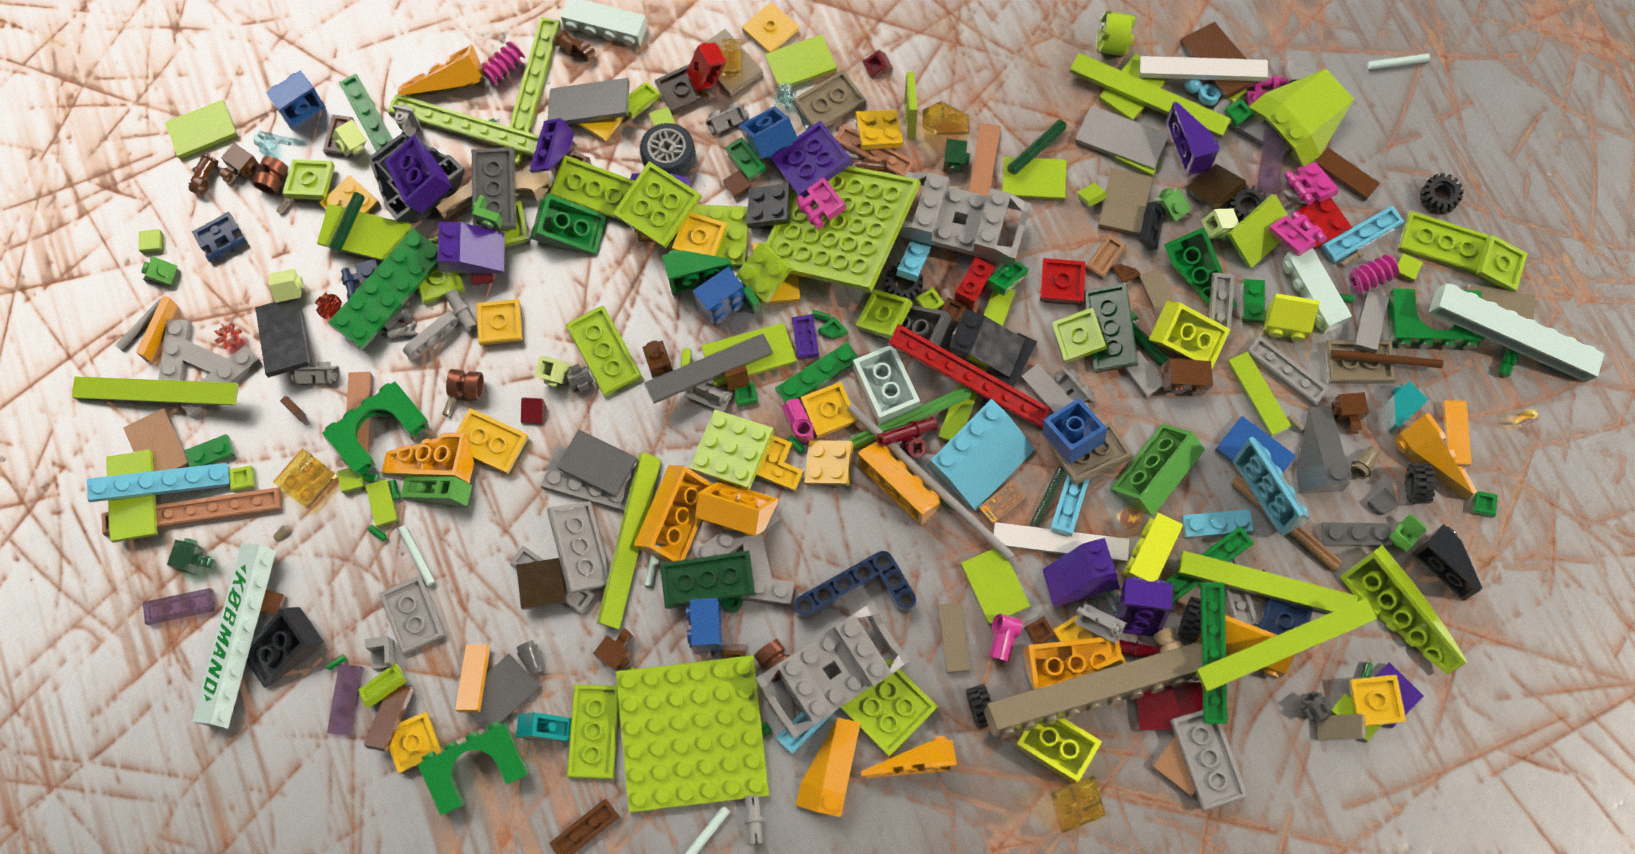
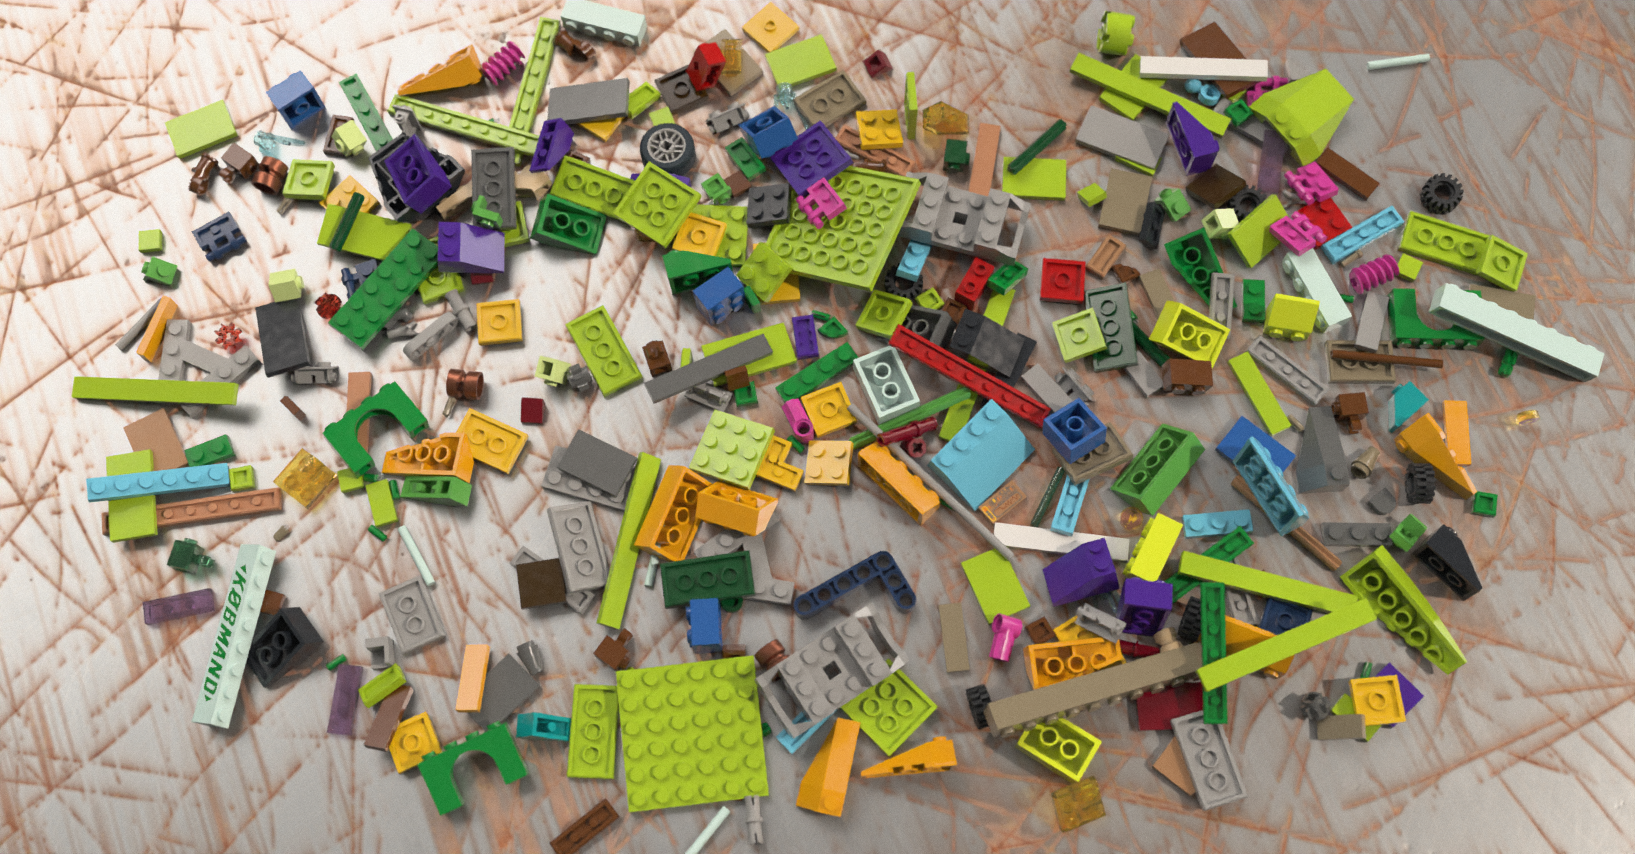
none -> bright green bracket [701,173,732,205]

